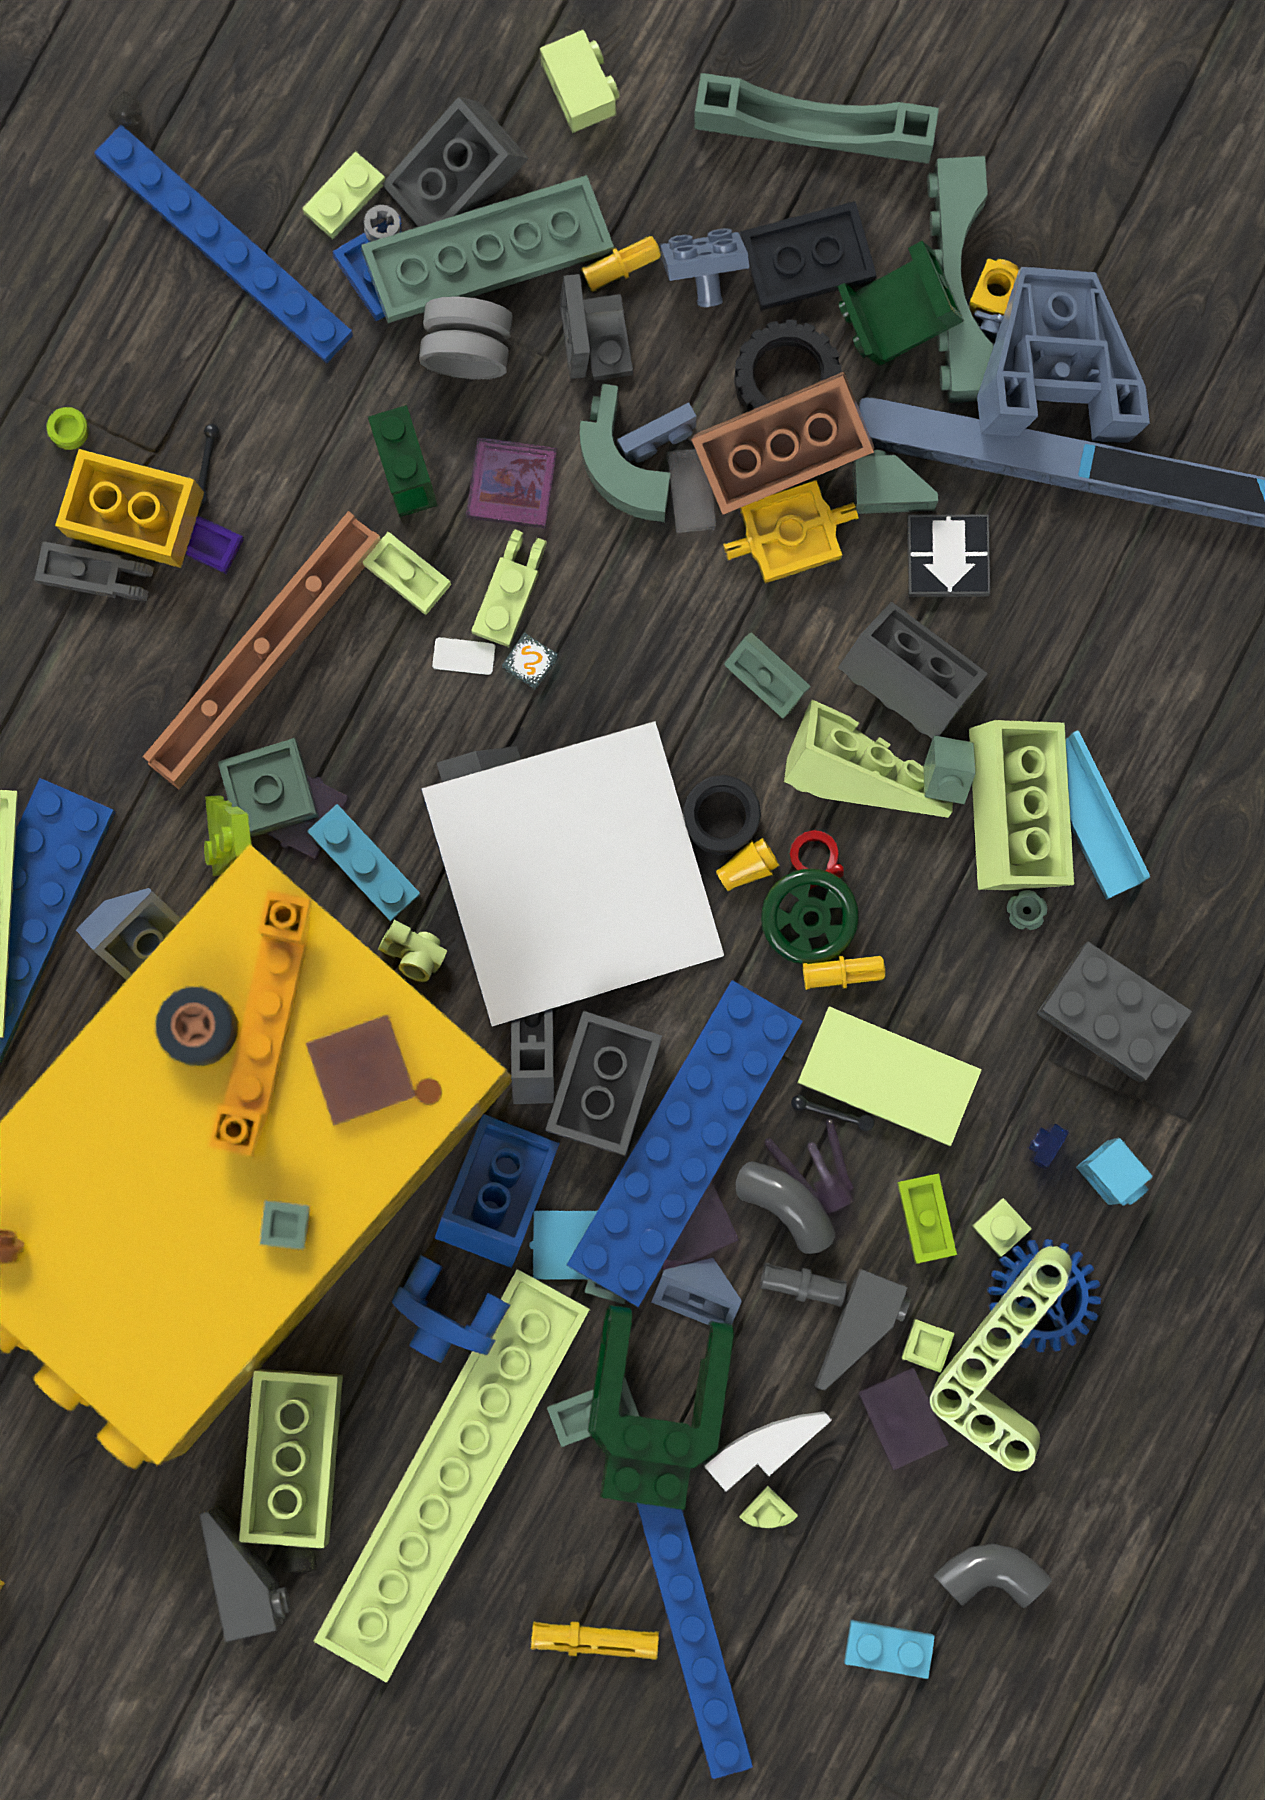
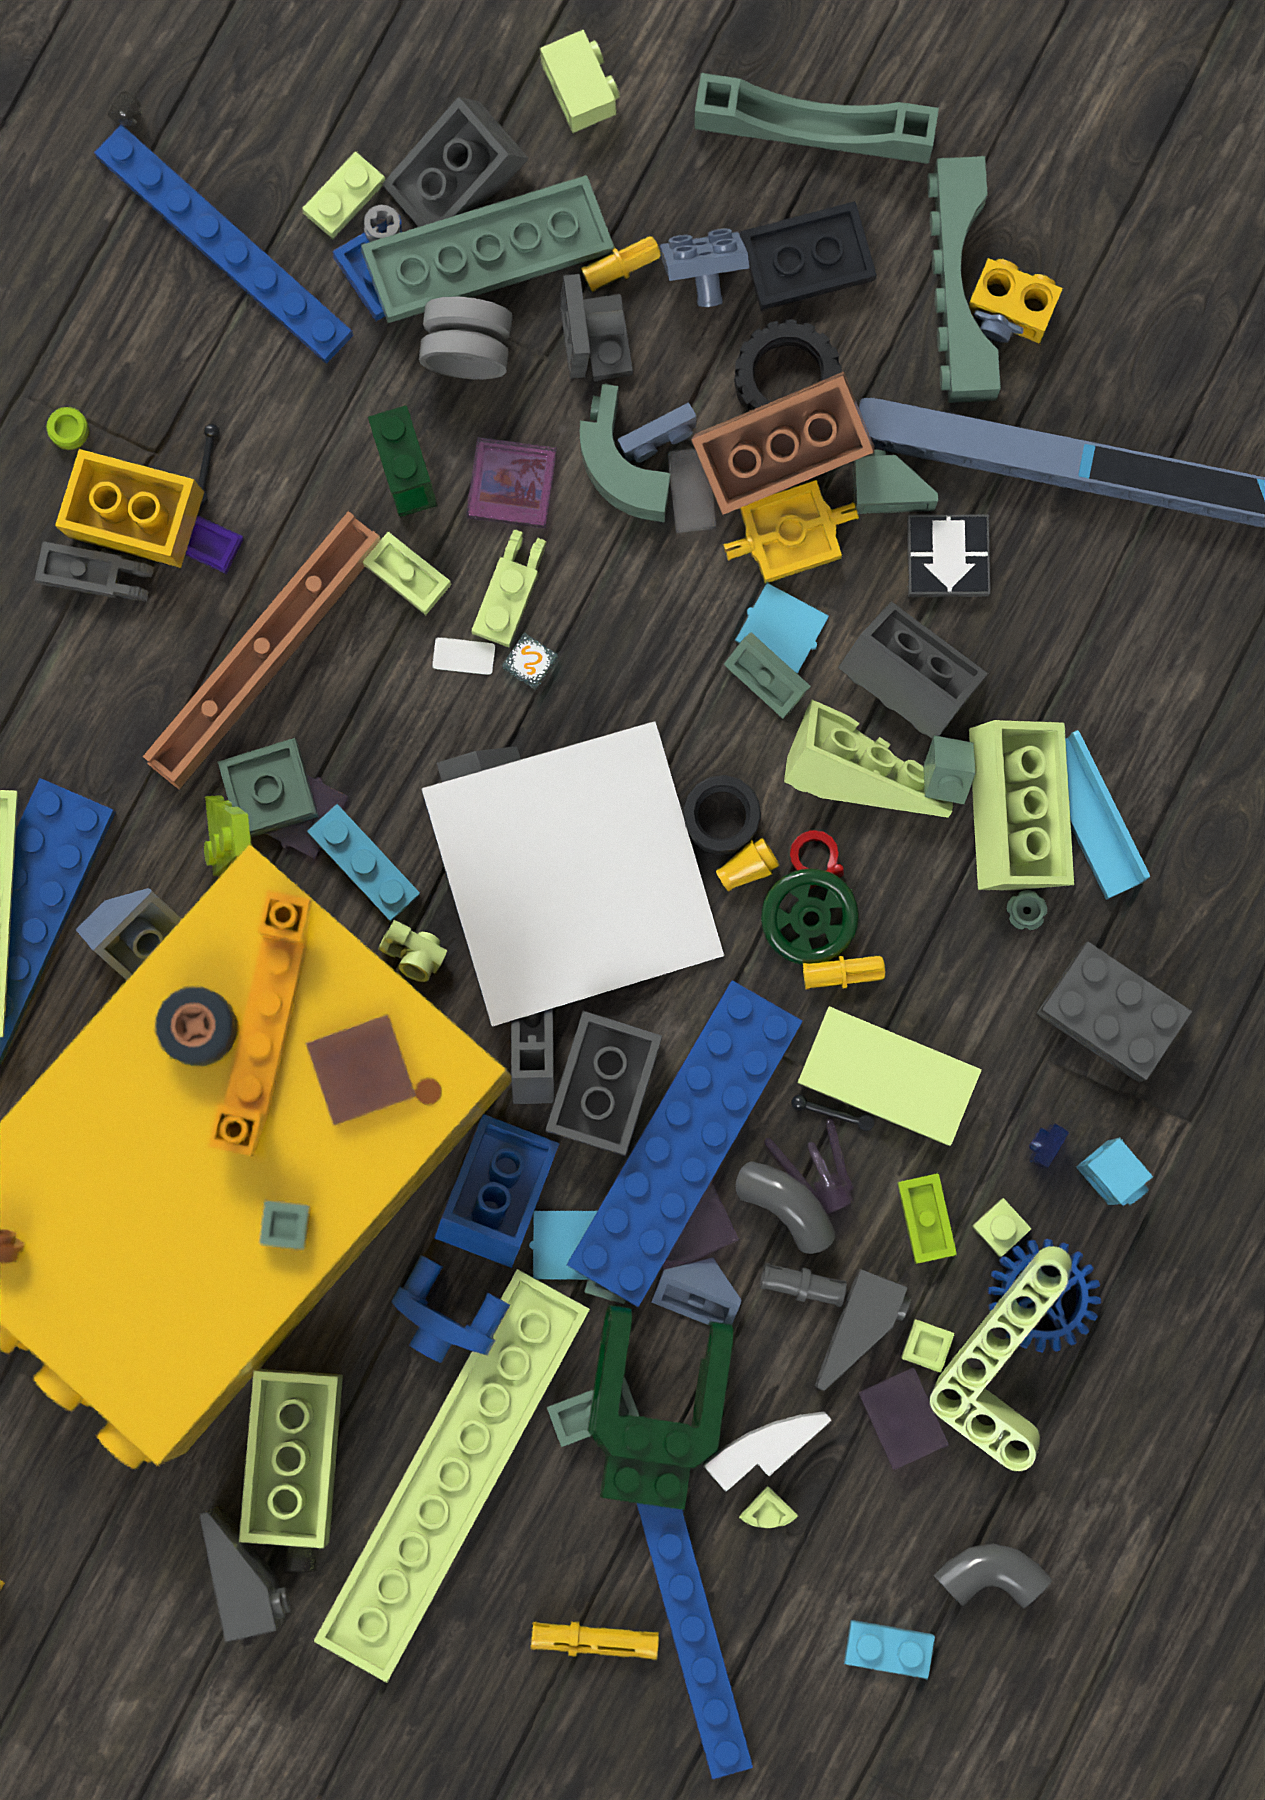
dark green panel [838,241,964,366] -> none
sand blue wedge [977,267,1150,443] -> none
none -> medium azure piece [735,583,829,674]

